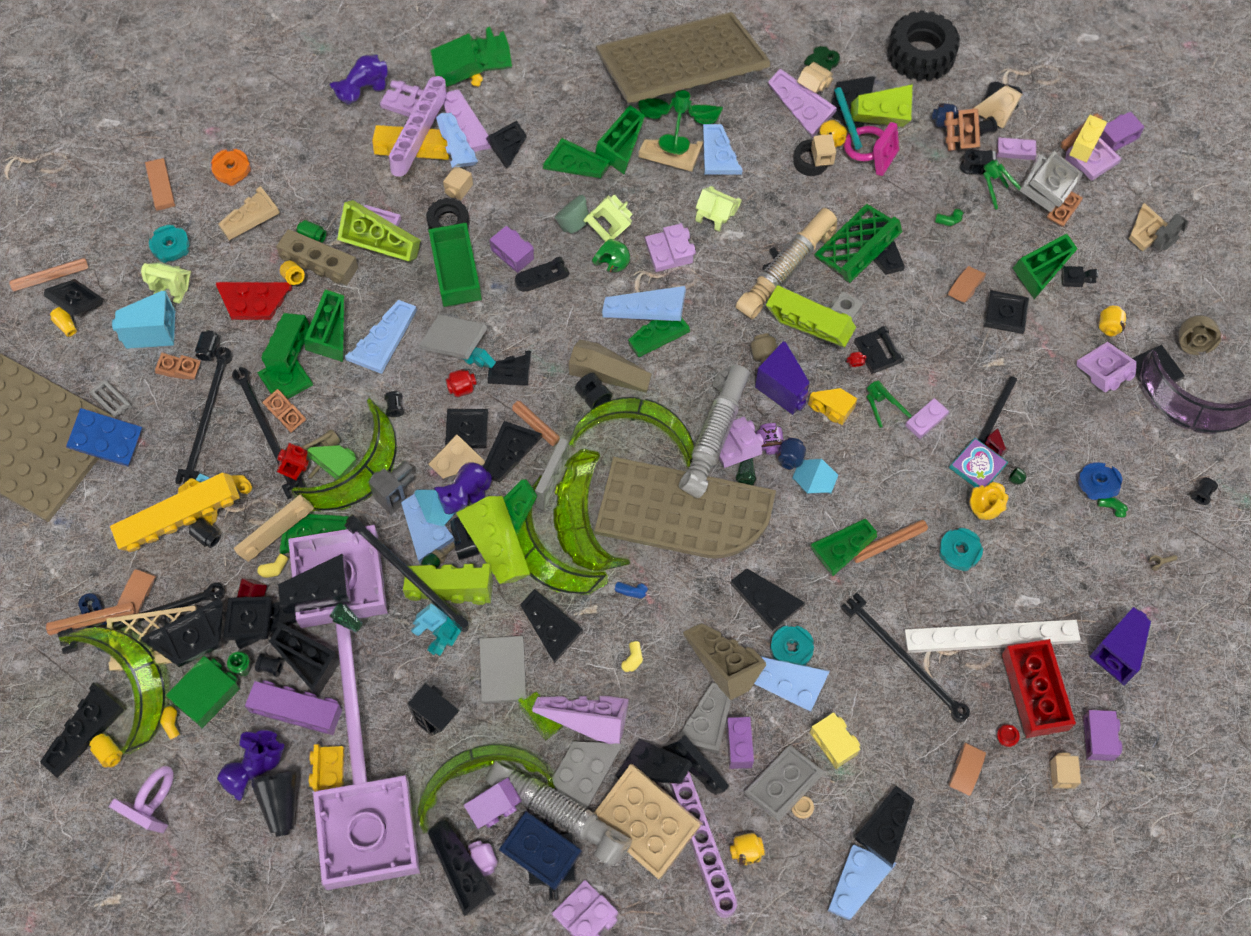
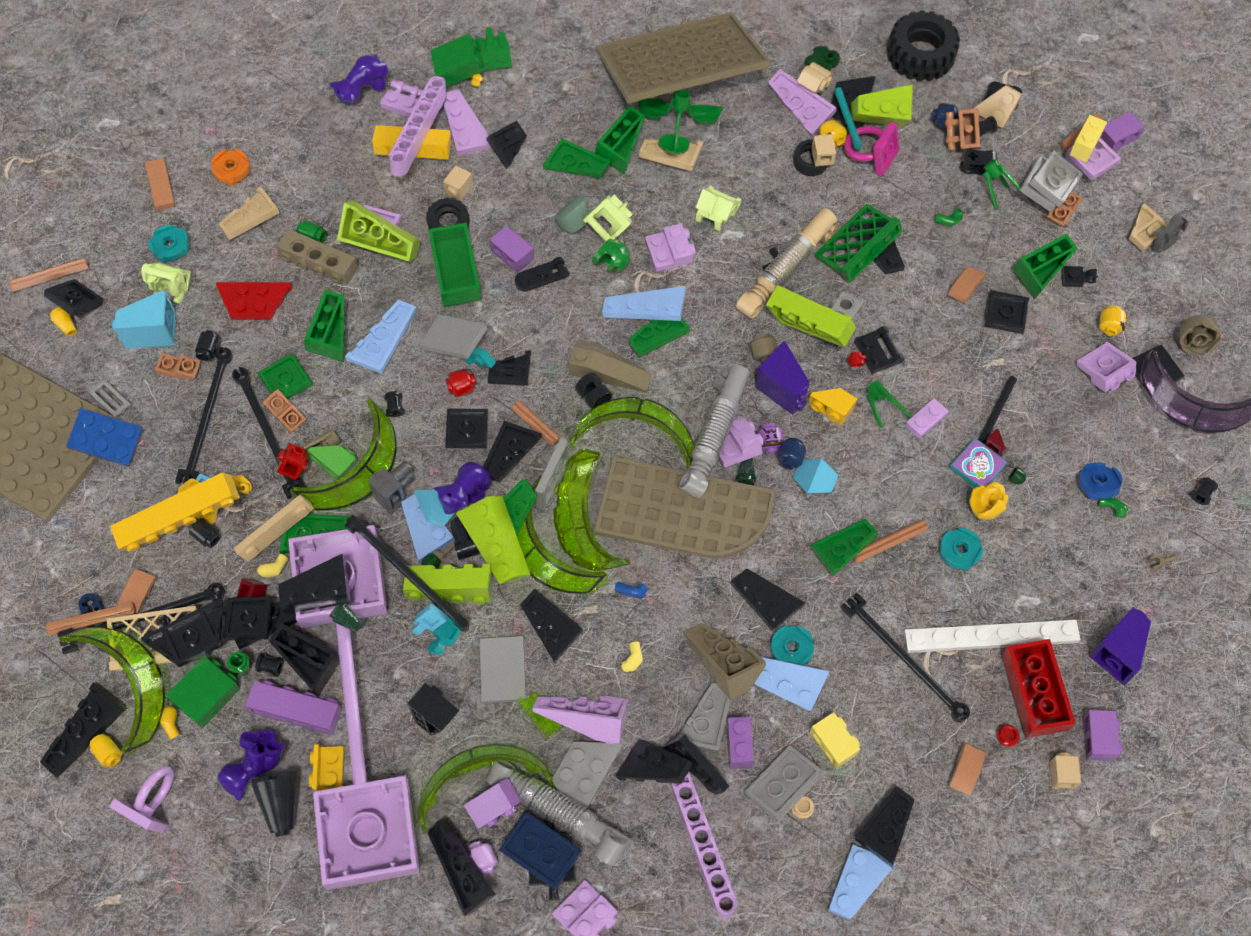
green brick [261,313,310,373] -> none
yellow brick [280,261,304,285] -> none
tan wing [428,434,485,479] -> none
light blue wing [436,113,478,168] -> none
tan plate [594,764,703,879] -> none
light blue wing [703,124,743,175] -> none
yellow head [729,833,765,866] -> none
lavender plate [997,137,1036,160] -> none

